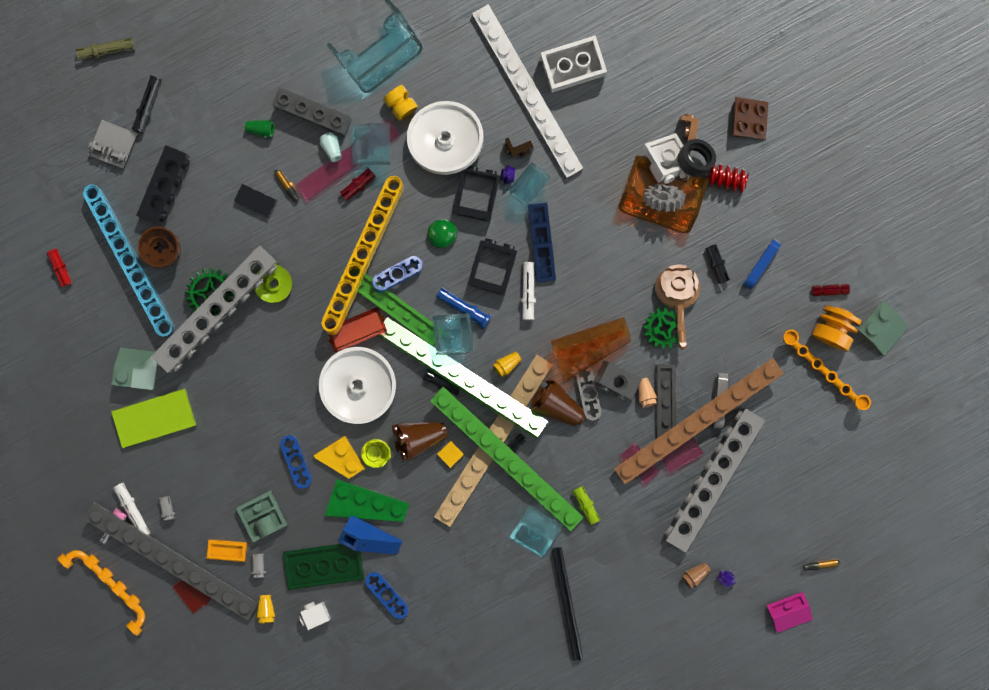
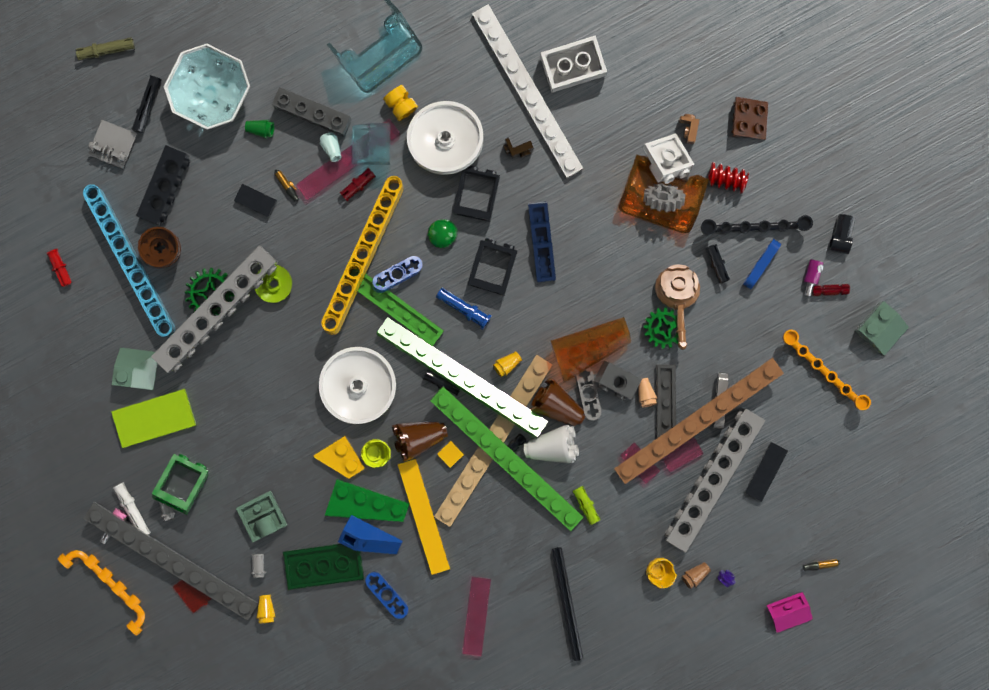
light orange tile [207,539,247,562] -> none
blue beam [280,435,312,489] -> none
white brick [299,602,331,630] -> none
clear red piece [328,307,387,353] -> none
clear light blue slope [432,313,474,355] -> none
dark purple plate [501,165,515,184] -> none
clear light blue brick [507,162,551,207] -> none
clear light blue slope [510,504,563,557] -> none
white pin [521,262,536,320] -> none
black tyre [677,139,716,177] -> none
light orange wheel [811,305,862,352] -> none
none -> green window [152,454,208,515]
none -> clear light blue rock [164,43,250,130]
none -> yellow tile [398,459,450,575]
none -> clear pink tile [462,576,491,656]
none -> white cone [524,425,579,463]
none -> yellow hair [646,558,677,589]
none -> black bar [700,215,813,235]
none -> black tile [744,442,788,502]
none -> magenta piece [804,259,824,297]
none -> black piece [829,214,856,254]

